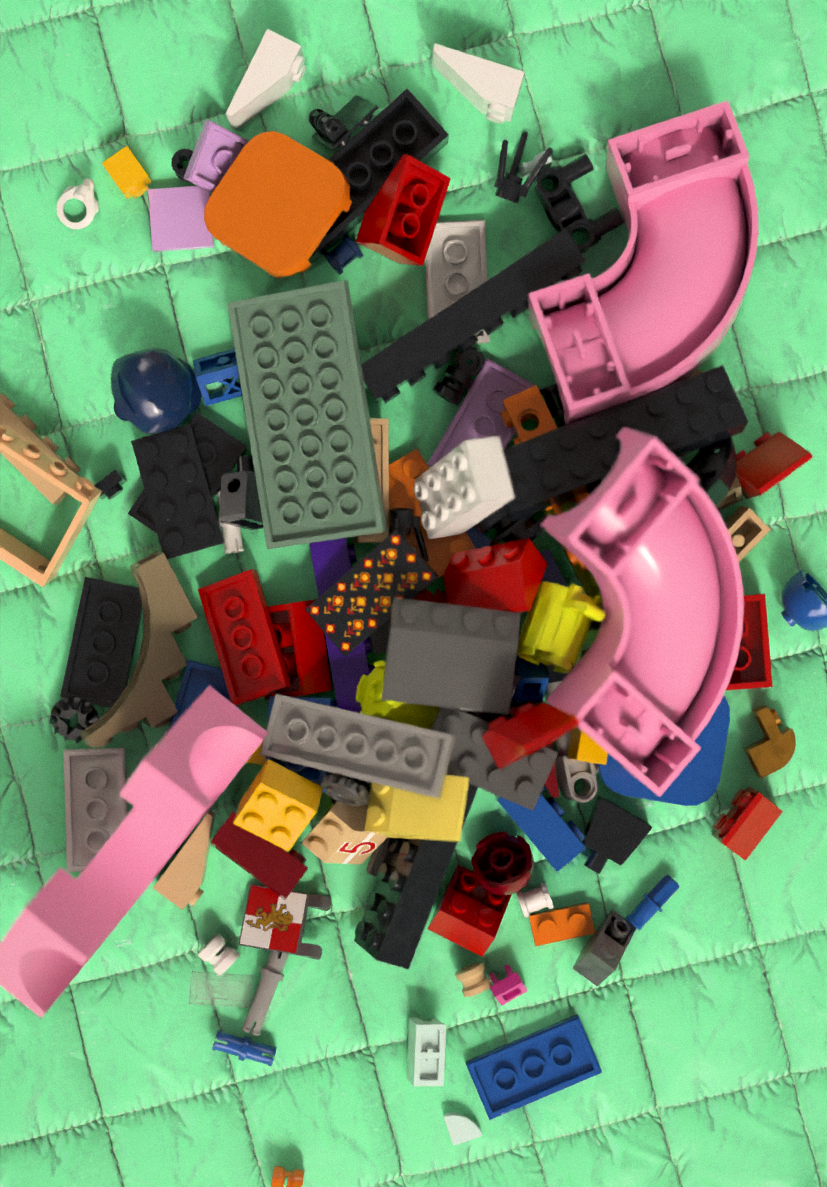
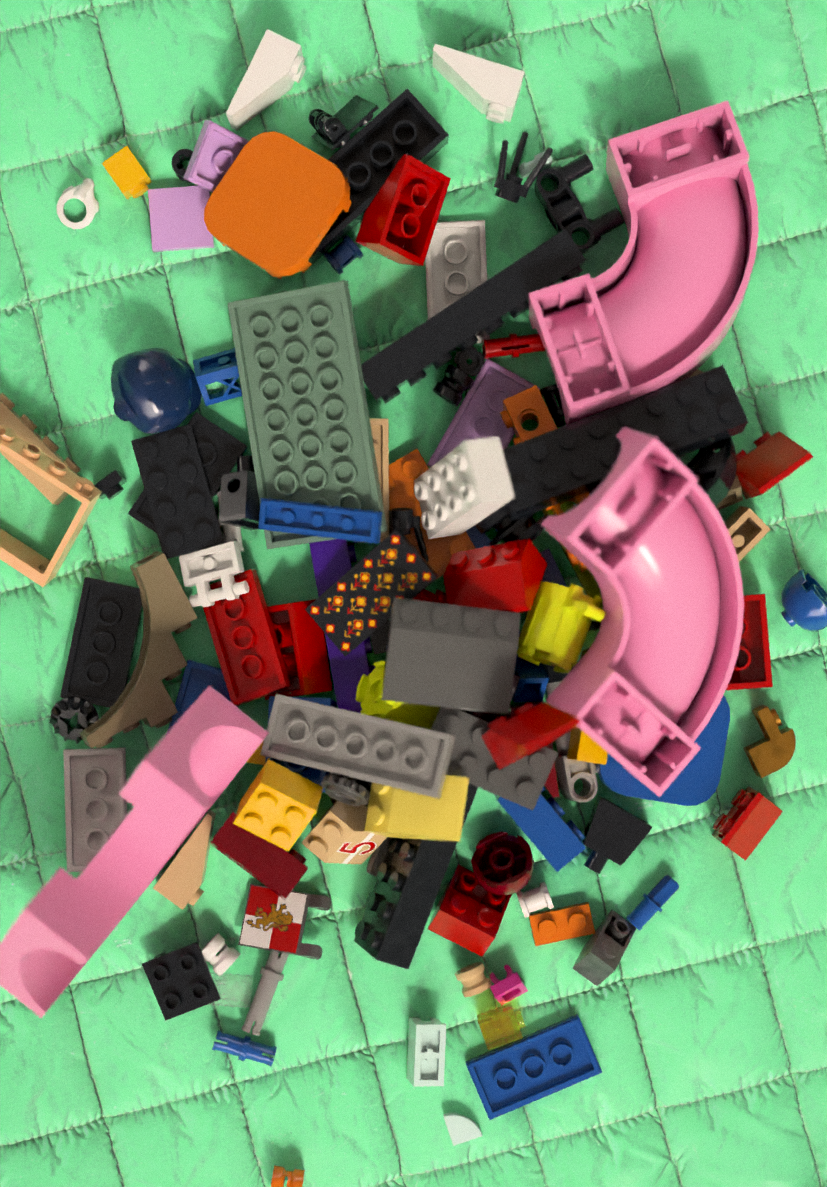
none -> black hinge [142,942,221,1021]
none -> white plate [179,541,249,608]
none -> blue tile [258,498,382,544]
none -> clear yellow brick [477,1003,526,1050]
none -> red pin [482,333,546,359]

